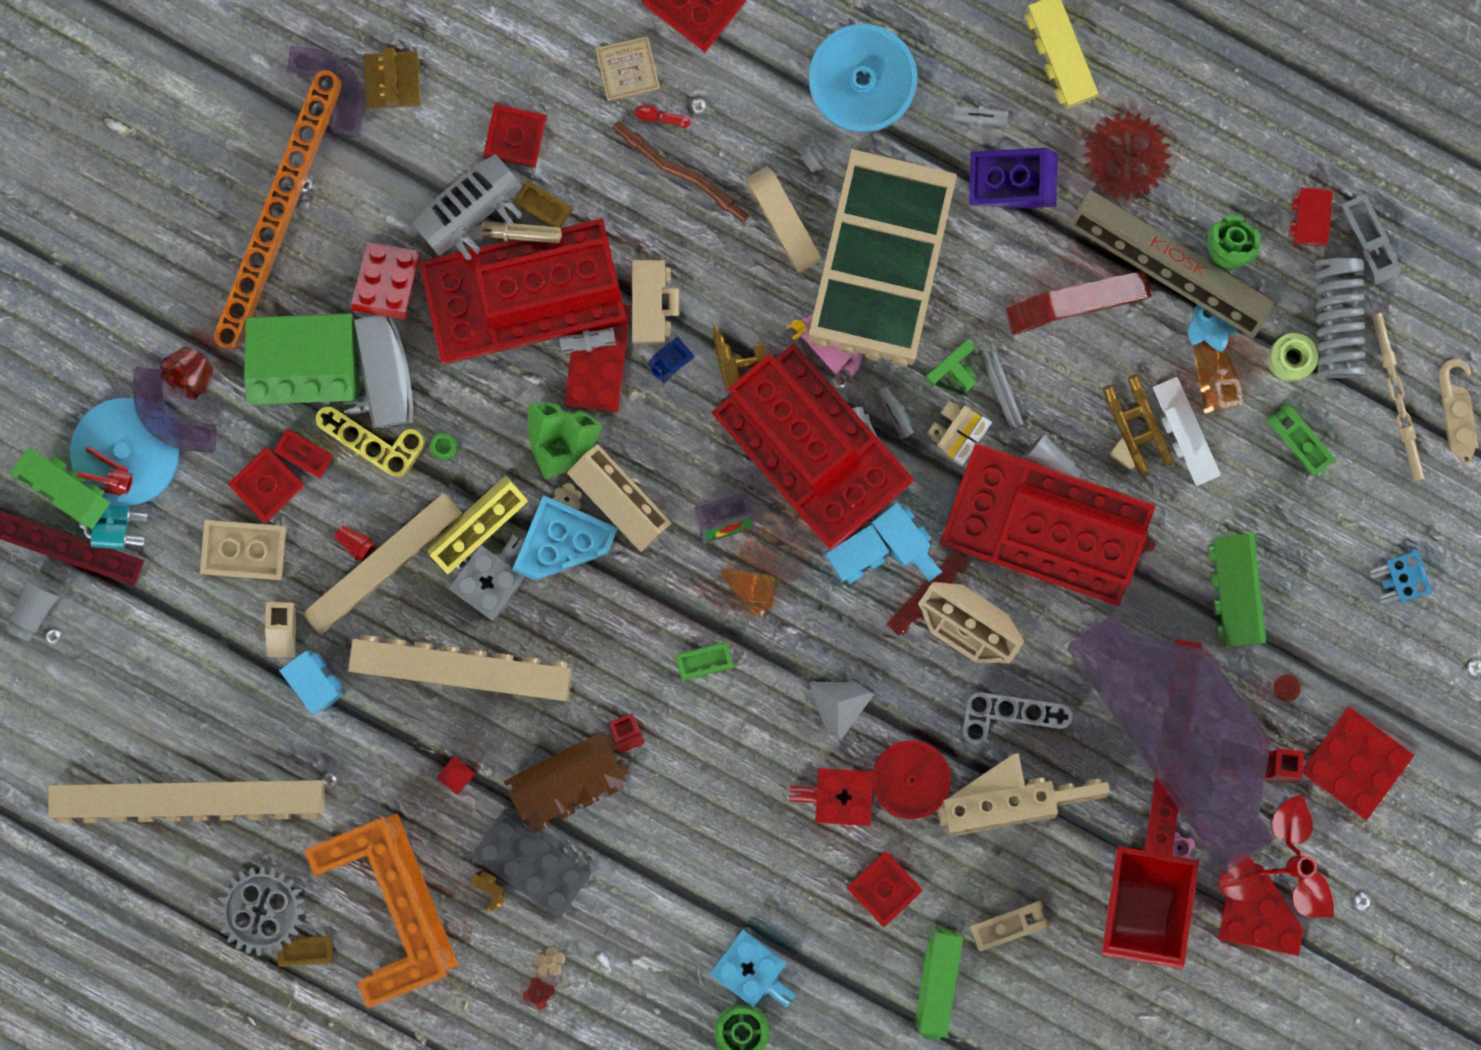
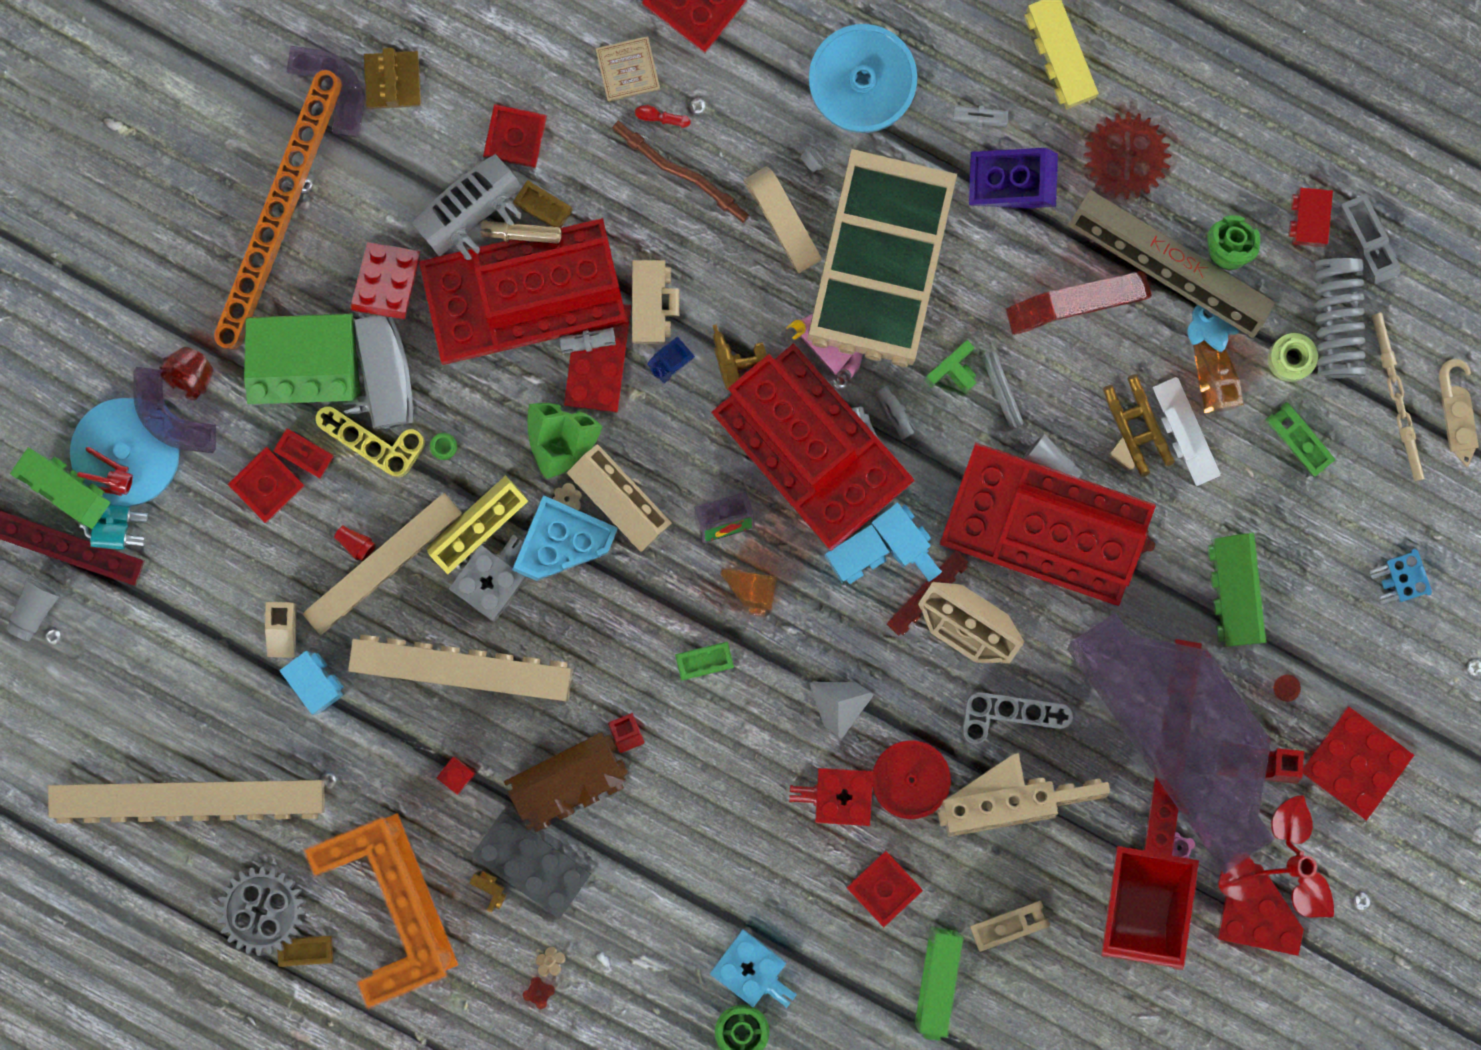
tan plate [200,520,287,580] -> none
tan hips [927,401,992,467] -> none

